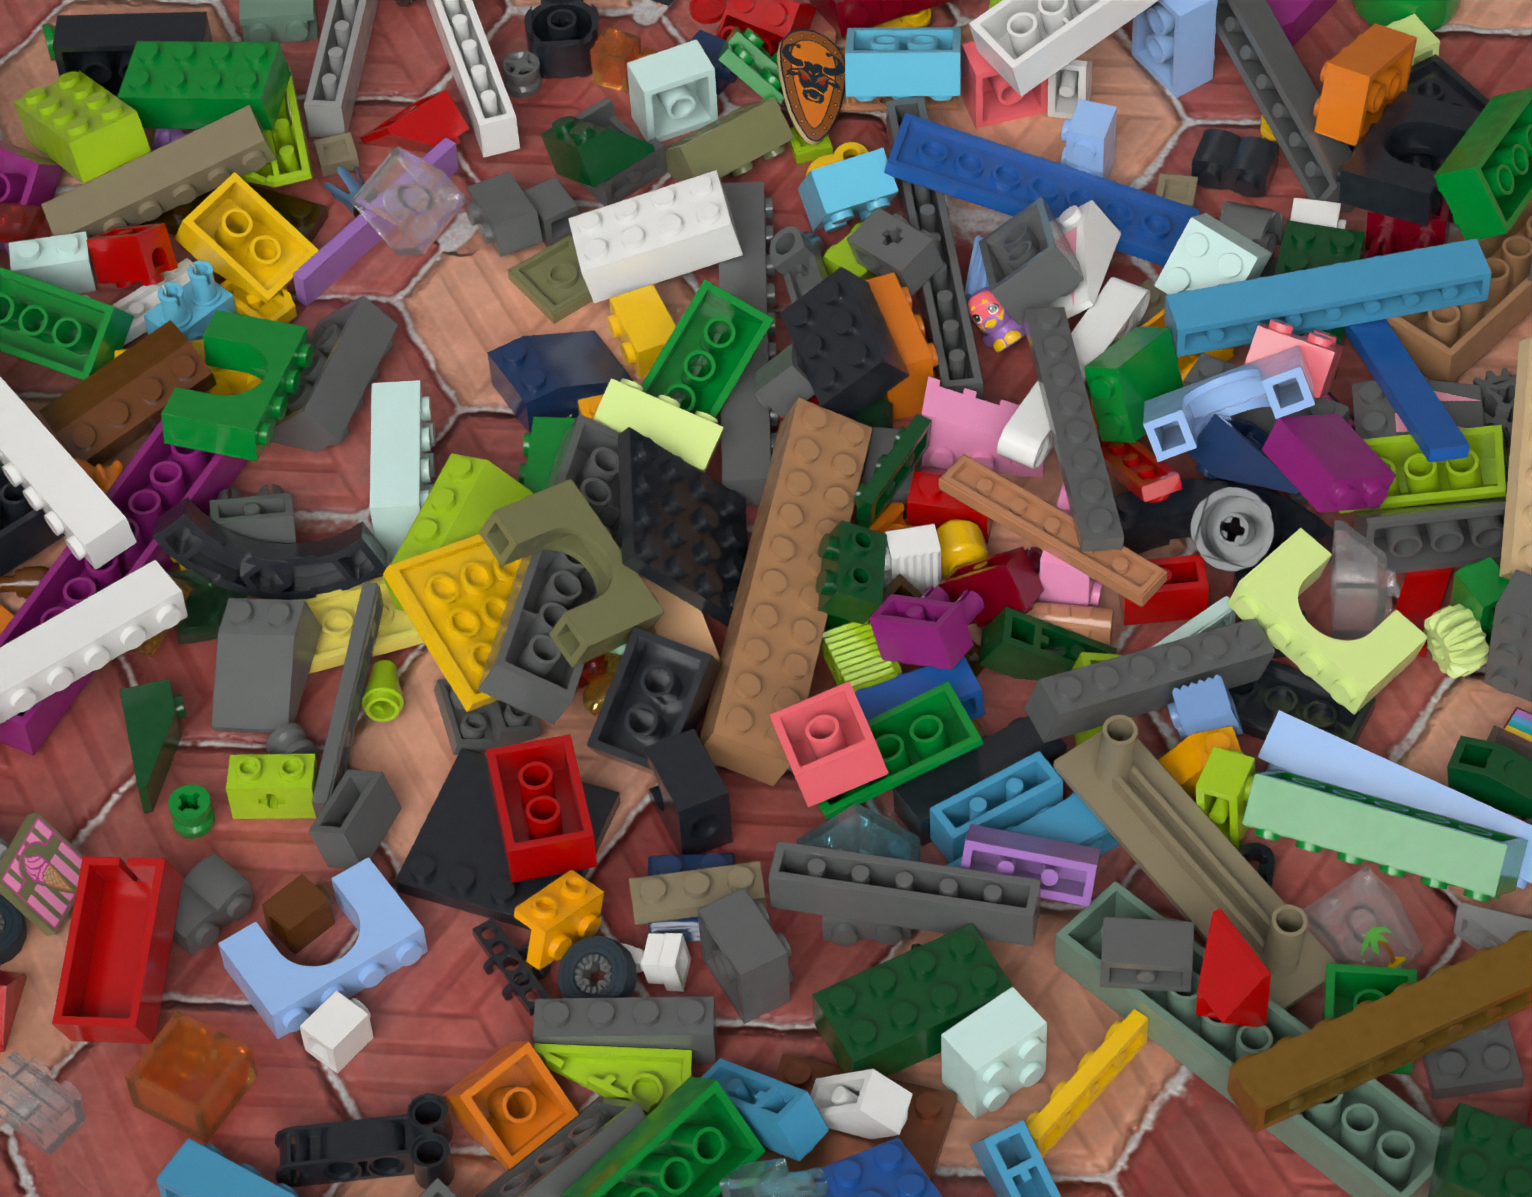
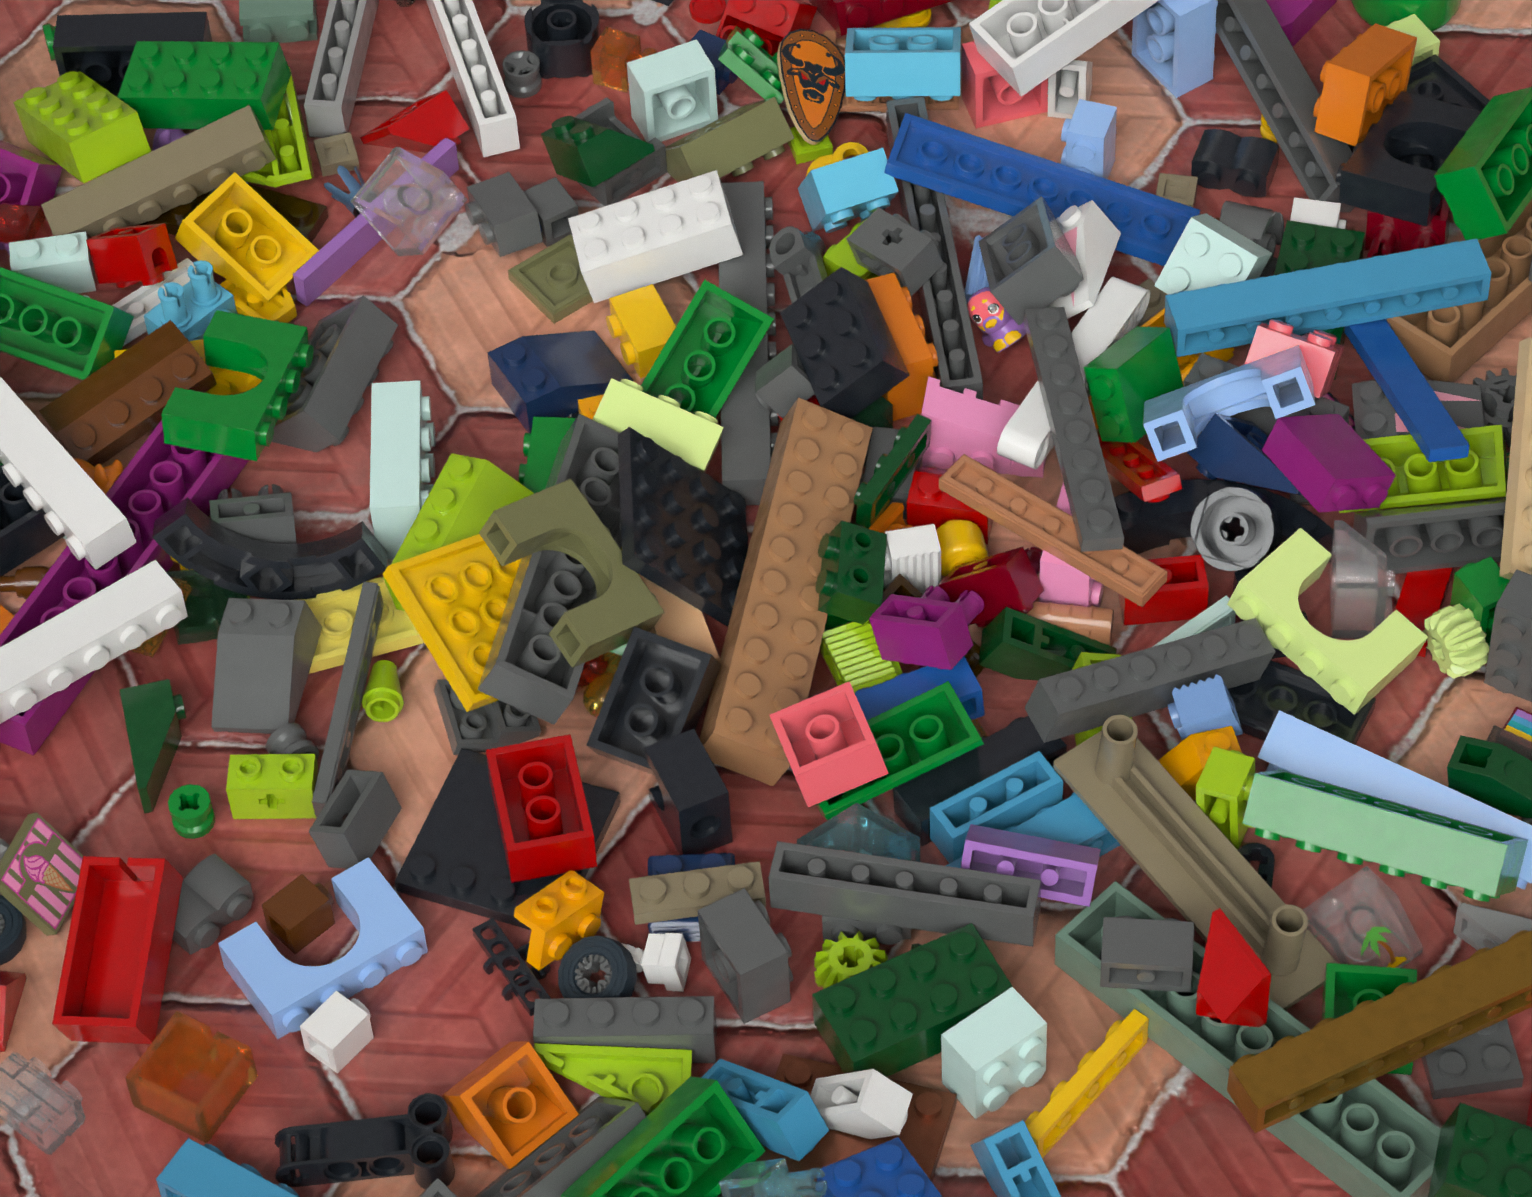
none -> lime gear [814,930,888,989]

